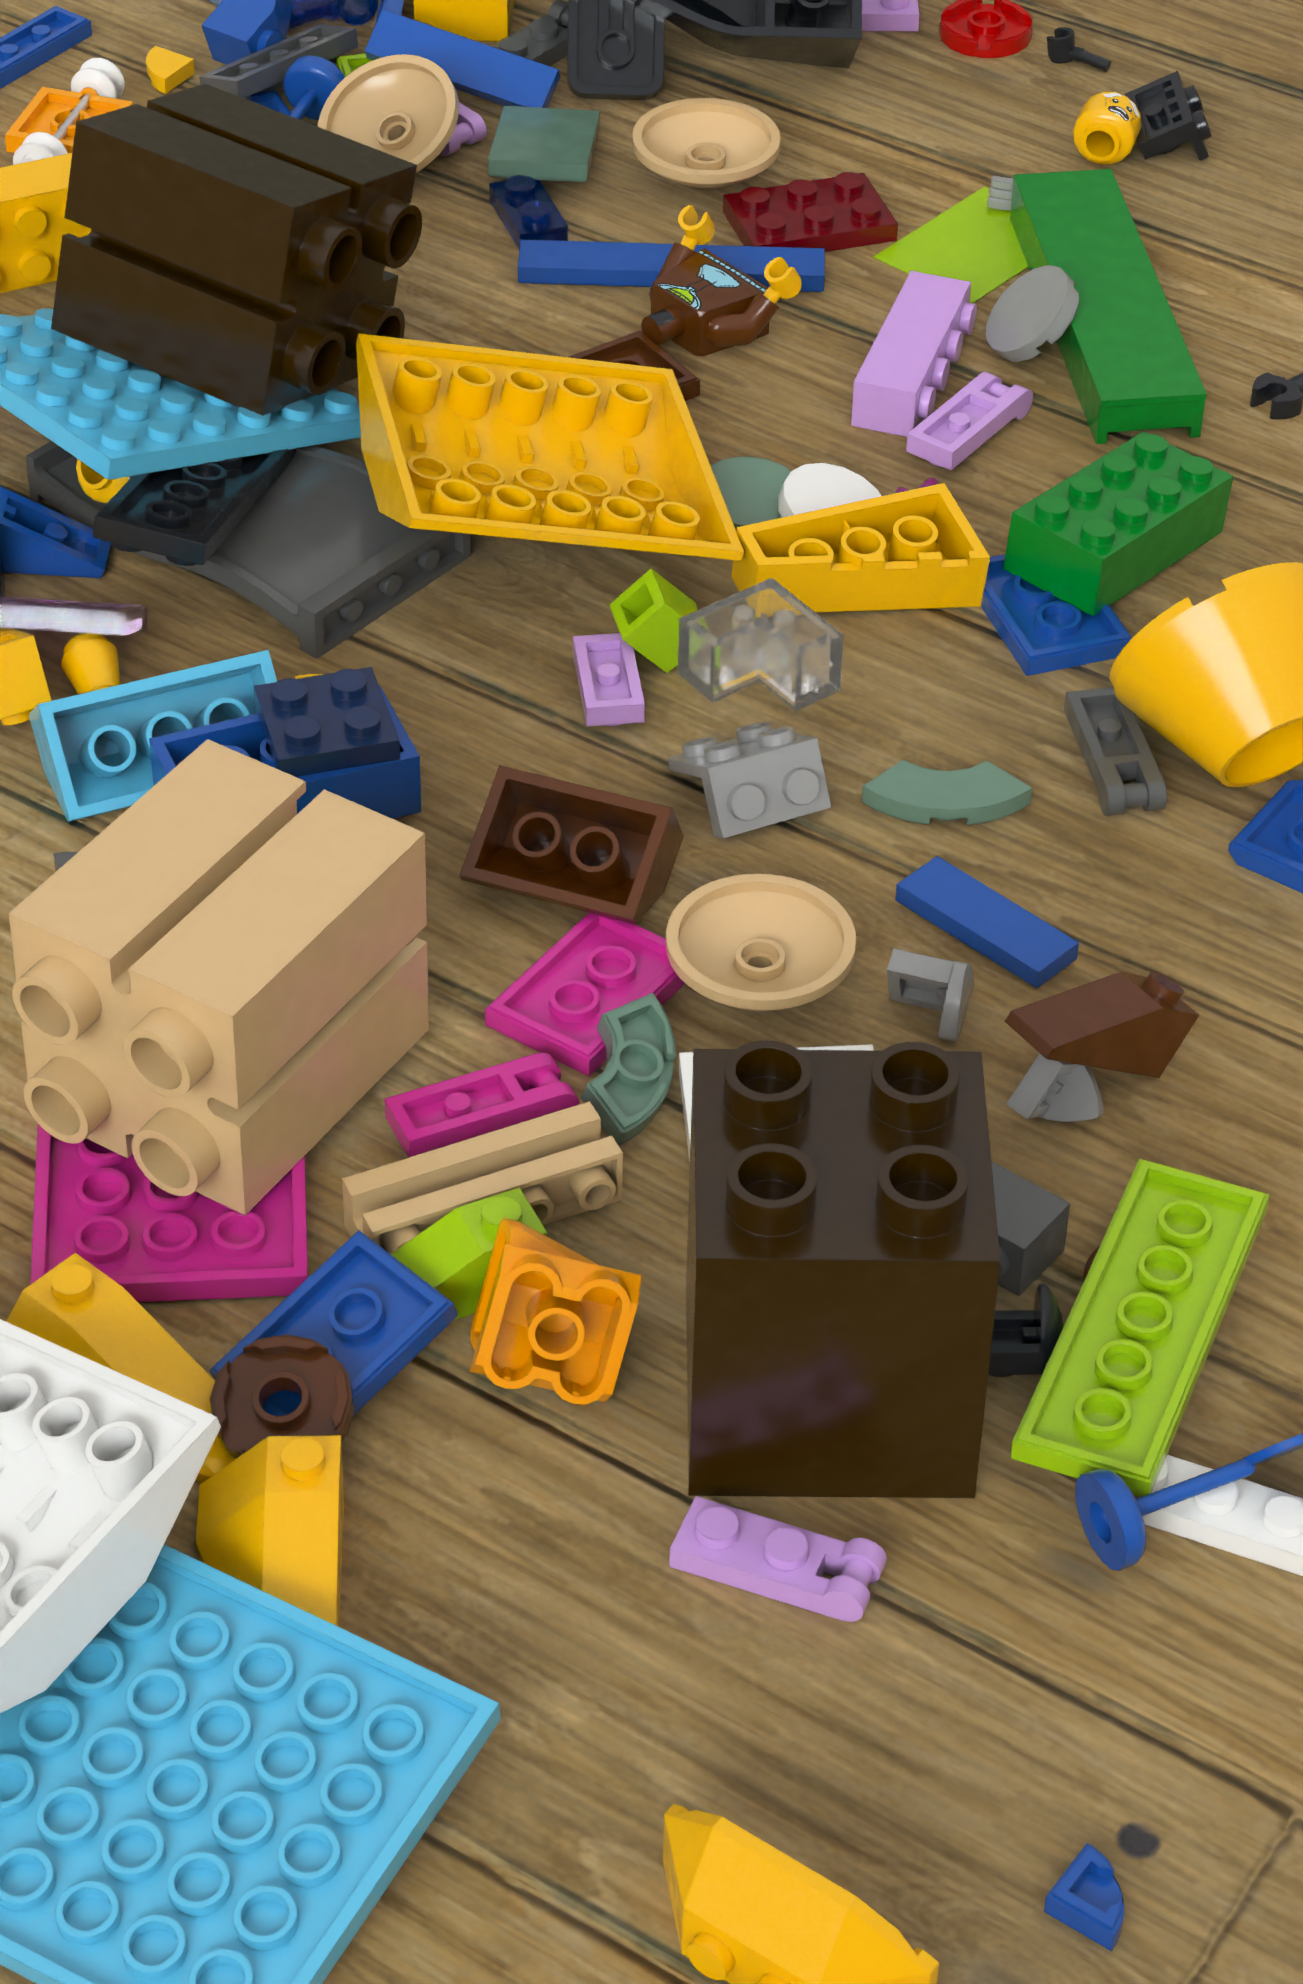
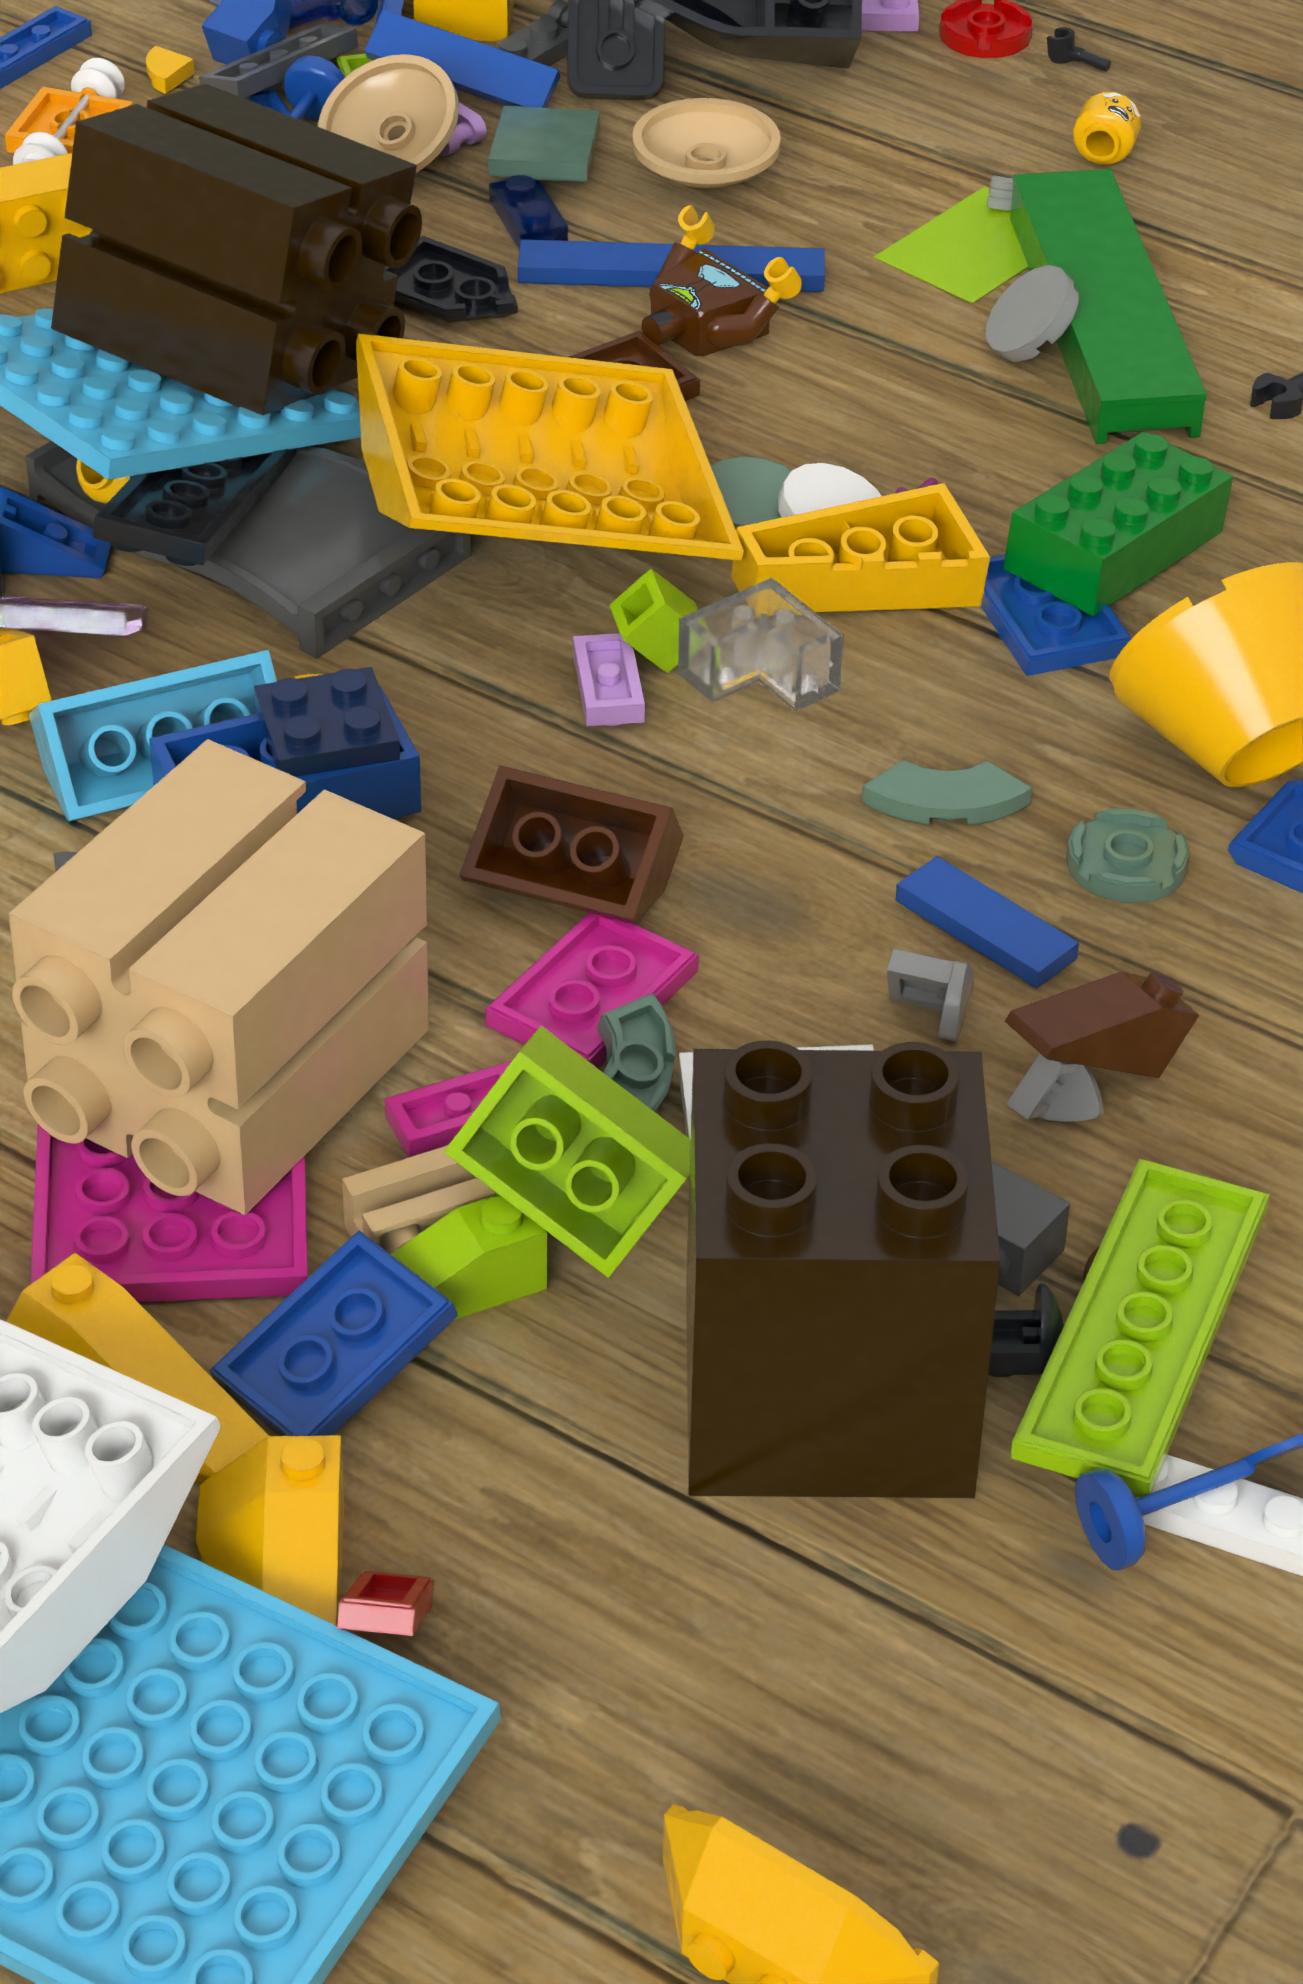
yellow cone [61,632,121,694] -> none
reddish brown tile [210,1334,355,1459] -> none
light orange piece [469,1218,642,1405] -> none
tan dish [666,873,856,1012] -> none
light grey bracket [667,722,831,839] -> none
lavender plate [669,1496,887,1622] -> none
dark red plate [723,172,898,252] -> none
lavender brick [851,271,977,437] -> none
lavender plate [906,371,1033,470] -> none
blue tile [1044,1843,1125,1952] -> none
dark grey plate [1064,687,1167,816] -> none
black bracket [1124,71,1212,161] -> none
none -> red tile [337,1571,434,1636]
none -> black tile [384,235,518,323]
none -> lime brick [444,1026,691,1278]
none -> sand green tile [1066,808,1190,903]

